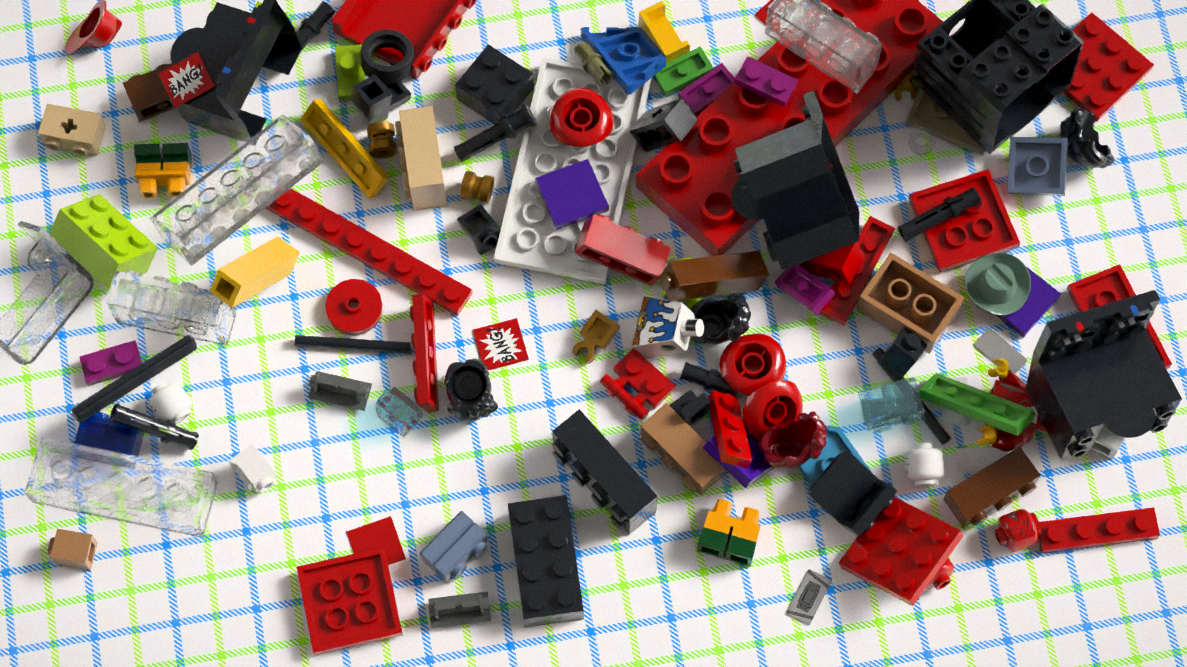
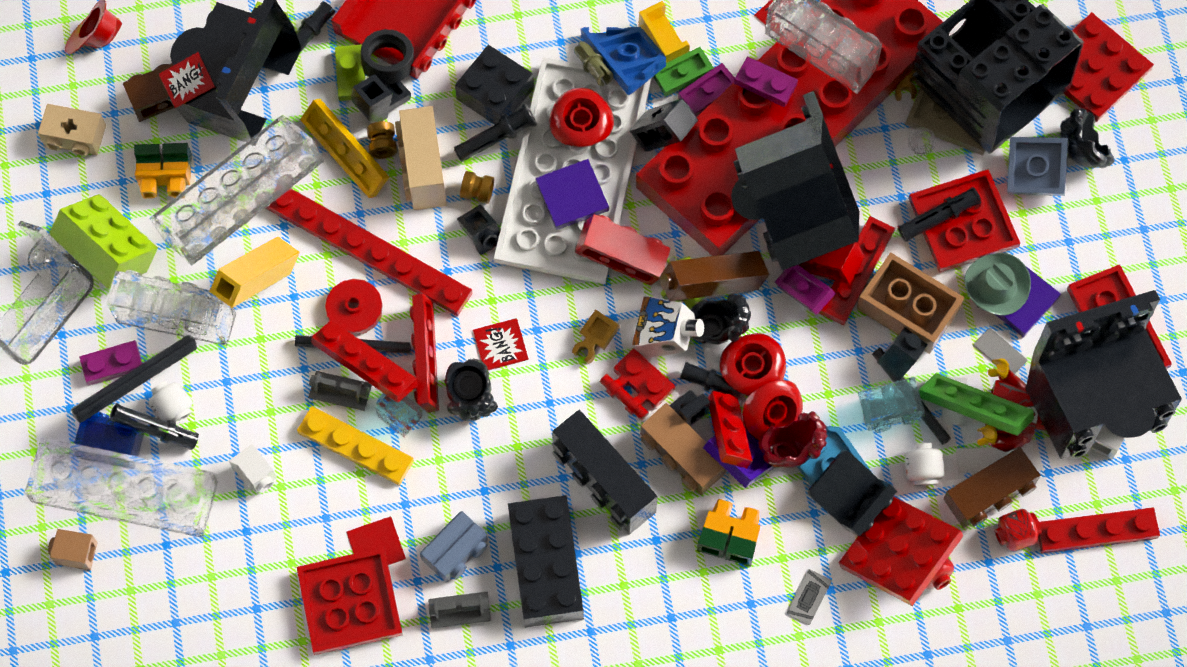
none -> yellow plate [297,406,414,486]
none -> red plate [311,320,418,403]

